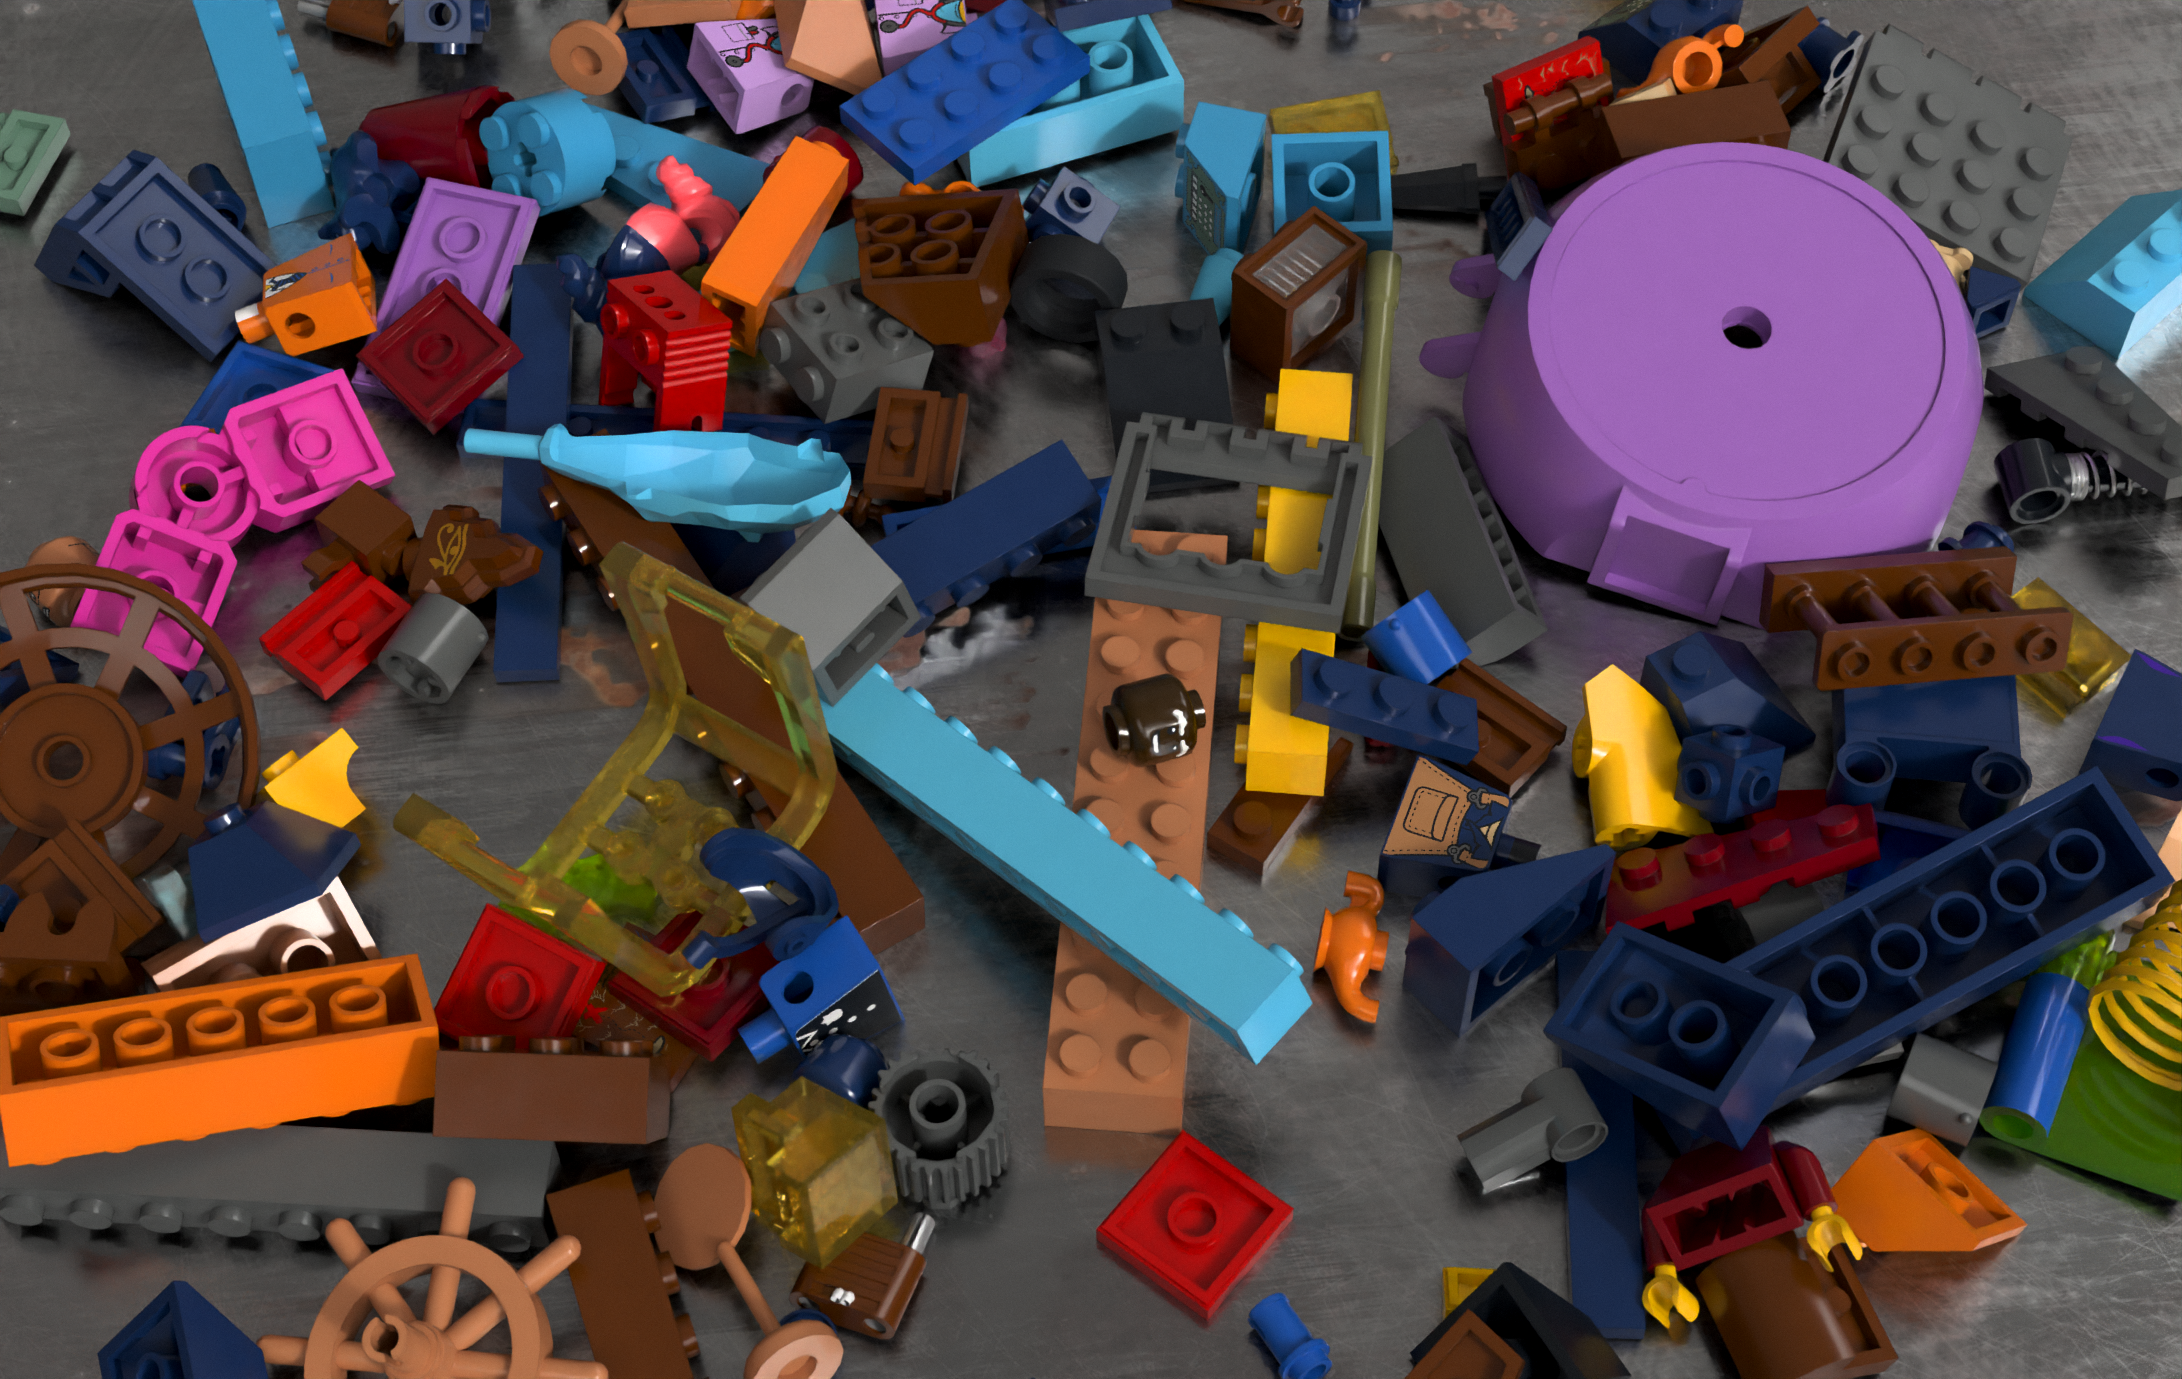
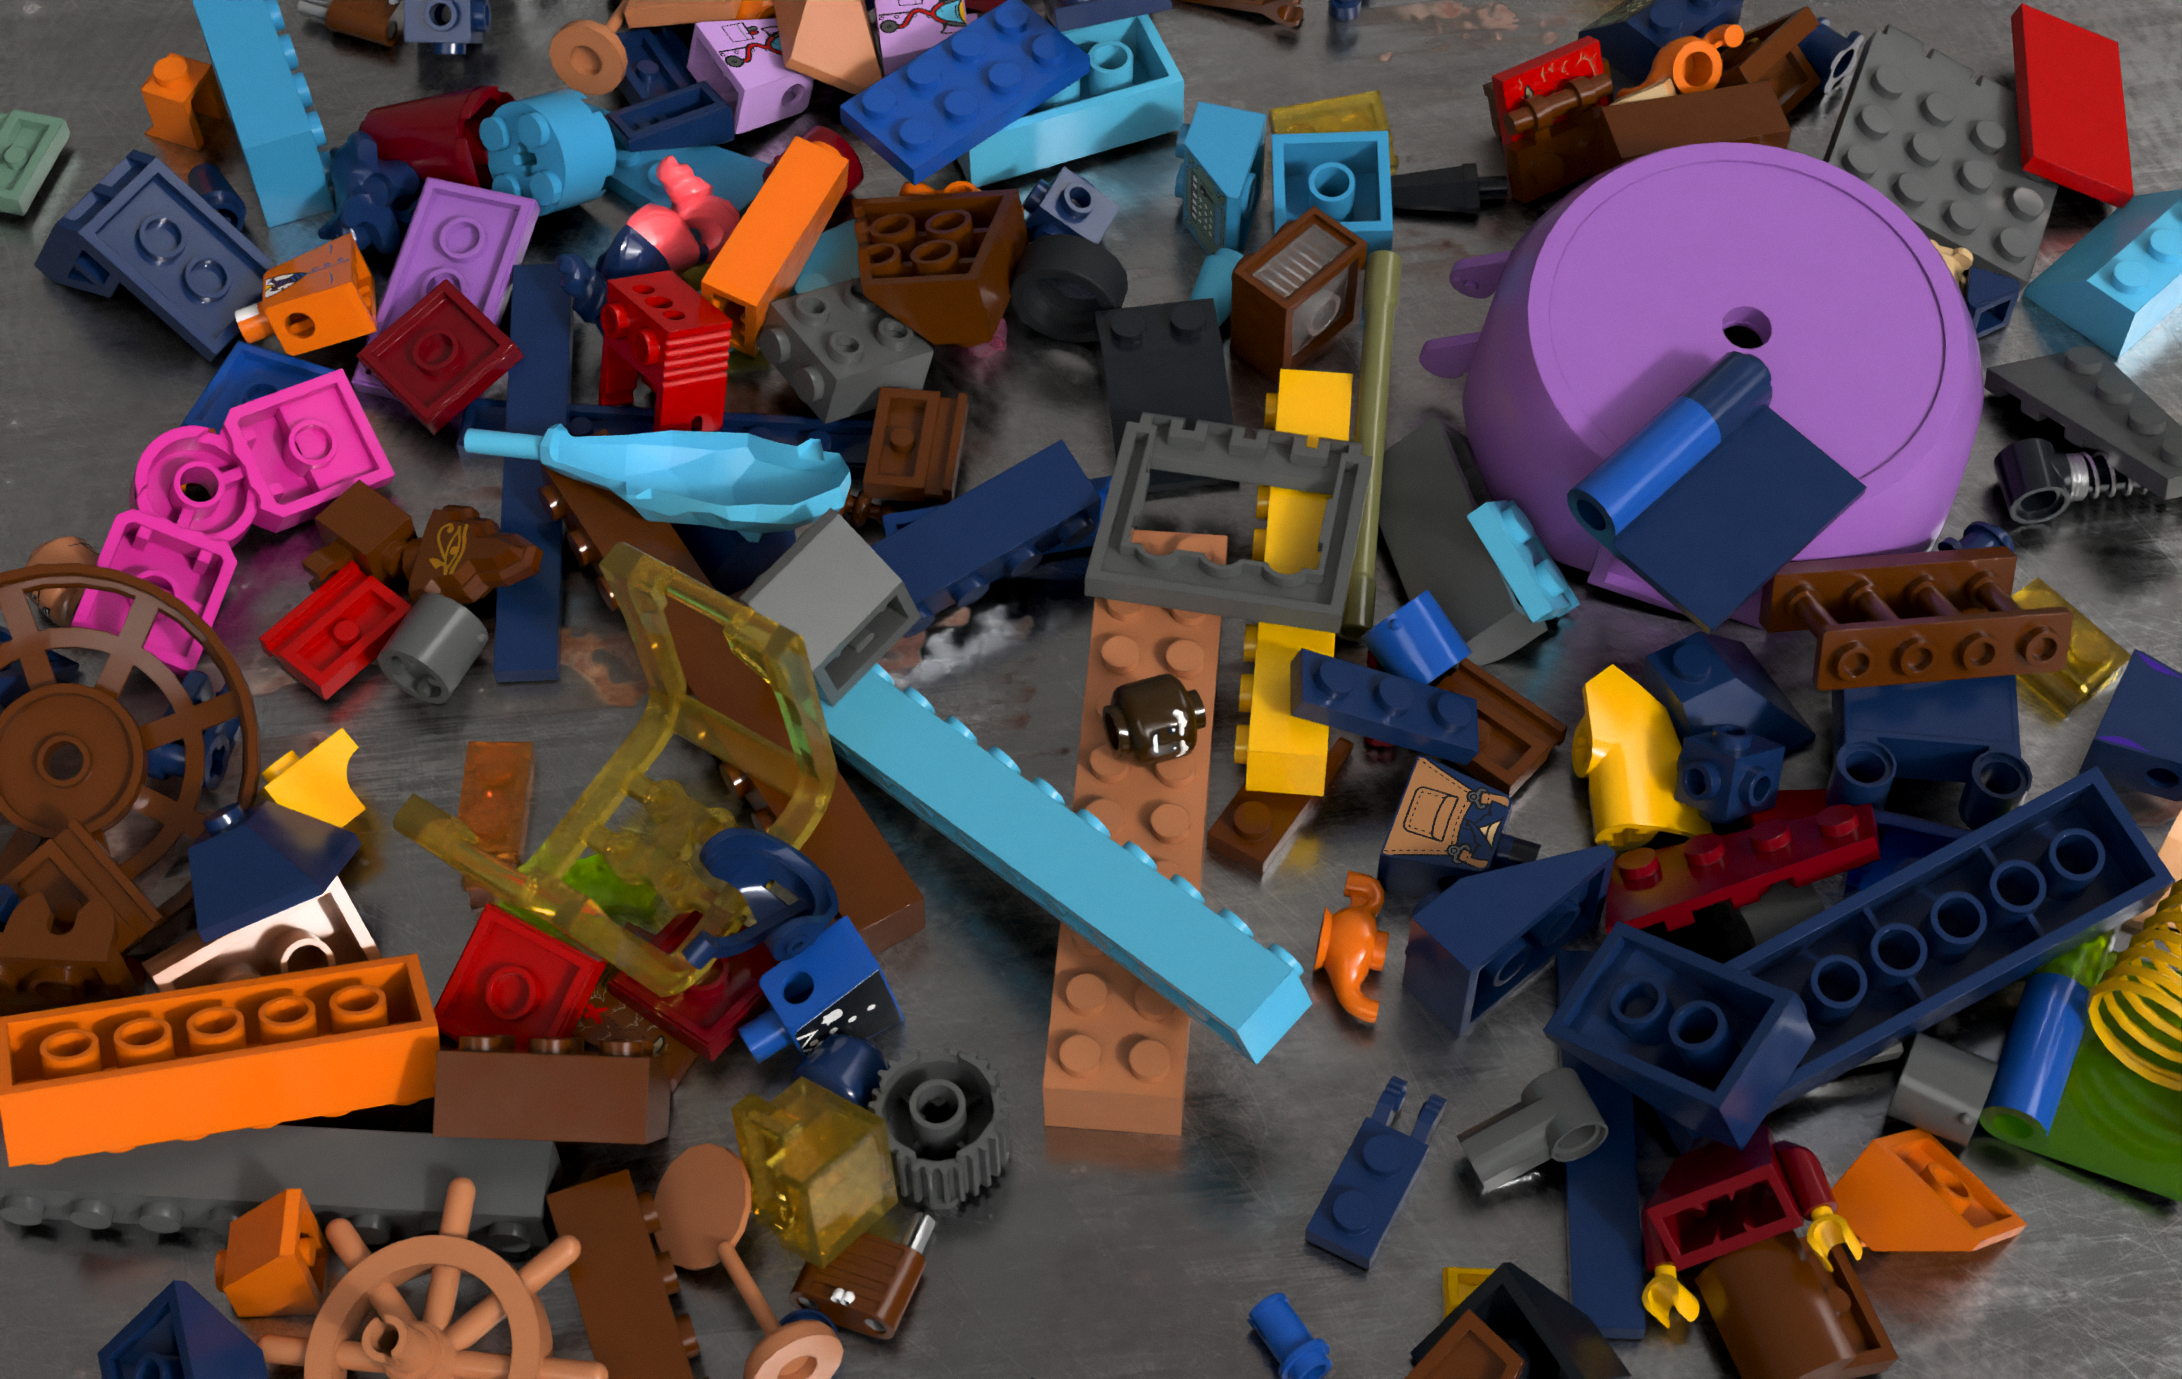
clear light blue plate [143,864,199,941] -> none
red tile [1096,1130,1294,1321] -> none
dark blue tile [1484,171,1553,281] -> none
none -> orange window [140,52,227,151]
none -> orange slope [215,1188,330,1318]
none -> clear orange hinge [453,741,536,907]
none -> dark blue slope [604,81,735,152]
none -> dark blue hinge [1305,1076,1447,1270]
none -> medium azure plate [1467,499,1580,623]
none -> dark blue door [1567,351,1867,635]
none -> red tile [2011,3,2134,208]

